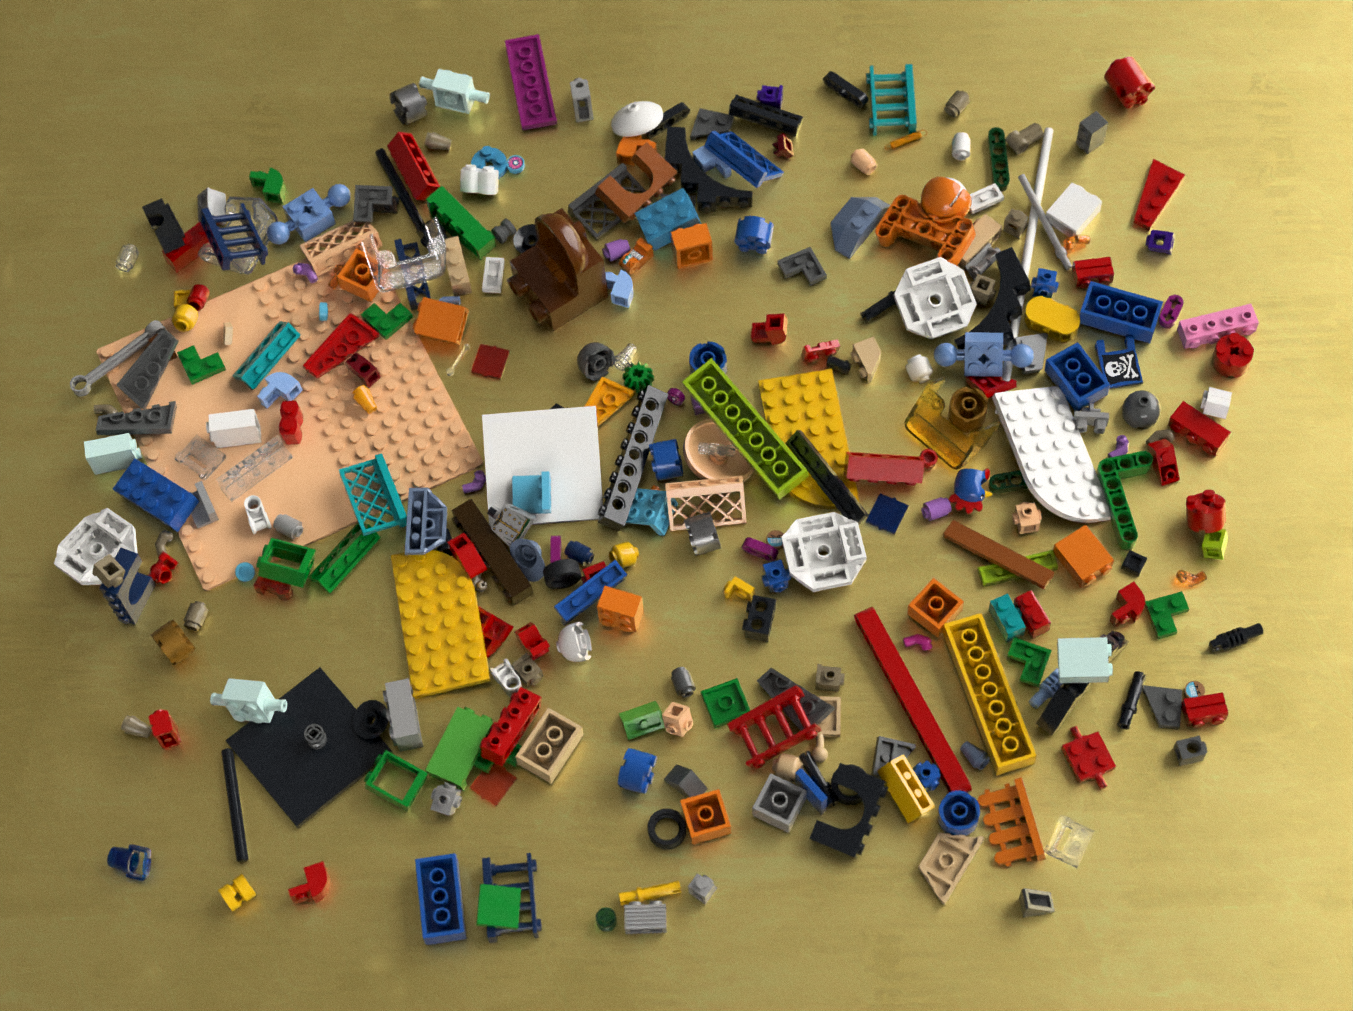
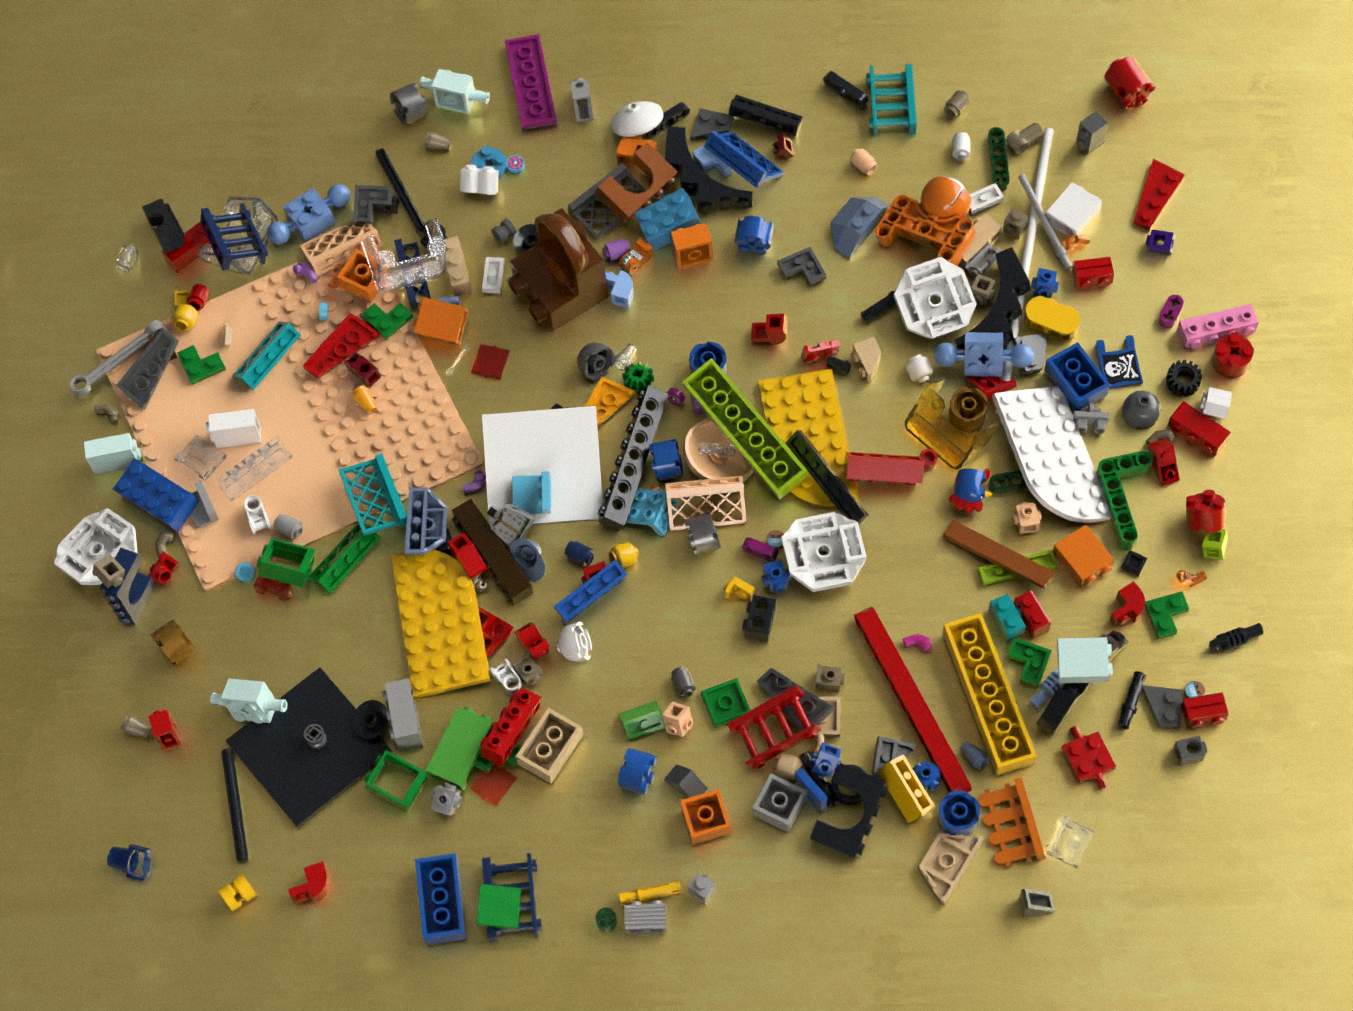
dark grey wing [96,401,177,435] -> none
dark tan brick [184,601,209,631] -> none
light grey panel [197,187,227,225] -> none
green brick [249,168,286,204] -> none
light blue brick [257,372,303,409] -> none
red brick [279,400,303,445] -> none
red brick [387,132,440,201] -> none
green wedge [426,186,496,260] -> none
black tyre [543,559,582,589] -> none
magenta beam [550,535,562,563] -> none
orange brick [597,586,644,632] -> none
black tyre [648,809,686,849] -> none
dark purple brick [757,85,783,109] -> none
clear blue piece [866,493,909,534] -> none
light orange piece [884,130,927,149] -> none
orange brick [907,578,964,638] -> none
medium lavender brick [921,497,952,521] -> none
blue brick [1079,281,1163,343] -> none
medium lavender arm [1108,435,1129,458] -> none
none -> blue brick [810,742,841,778]
none -> black tyre [1166,360,1202,397]

